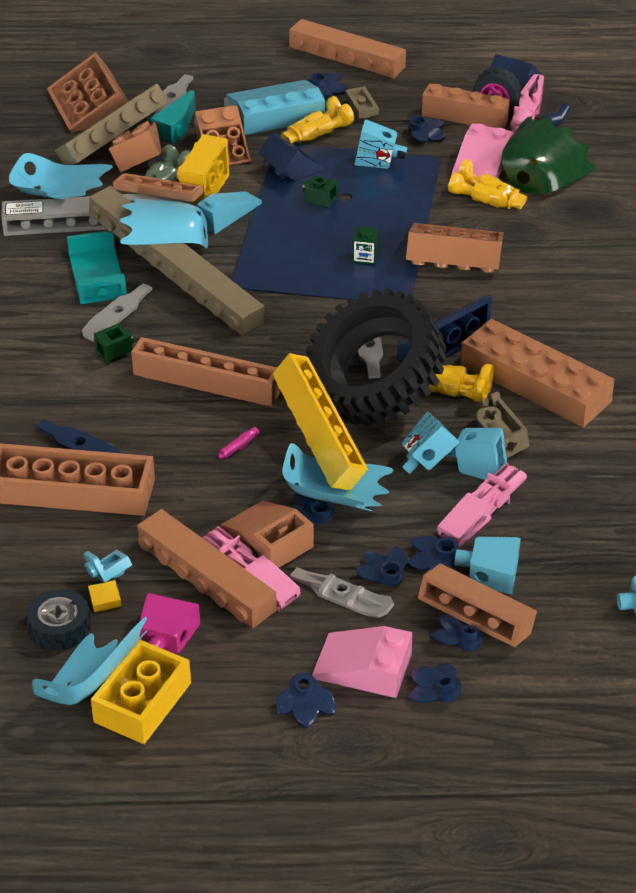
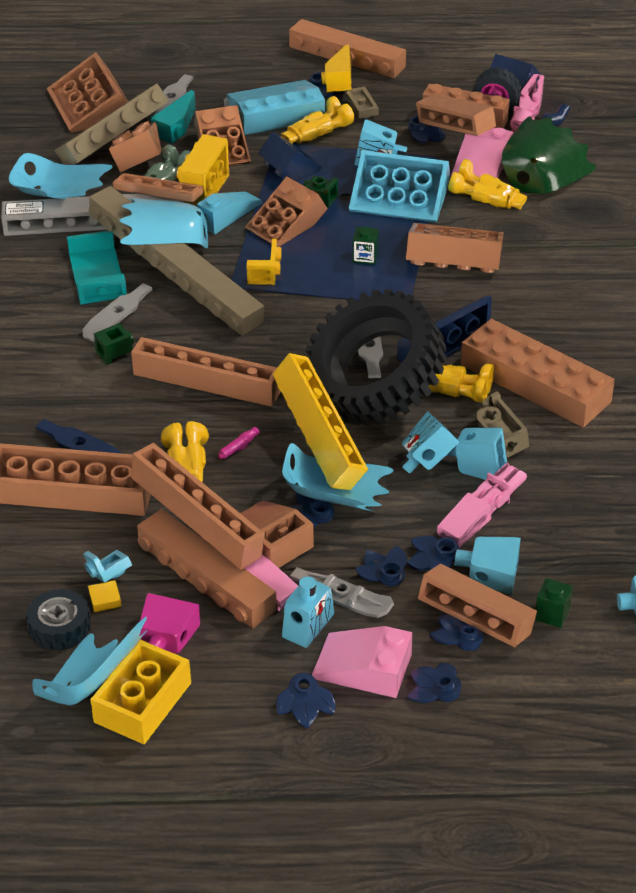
none -> nougat brick [131,443,265,570]
none -> yellow piece [161,421,209,482]
none -> nougat slope [245,176,327,247]
none -> yellow bracket [247,239,281,285]
none -> medium azure torso [282,576,334,648]
none -> yellow slope [321,45,352,92]
none -> medium azure slope [349,150,450,223]
none -> nougat brick [416,93,496,136]
none -> dark green brick [535,578,573,628]

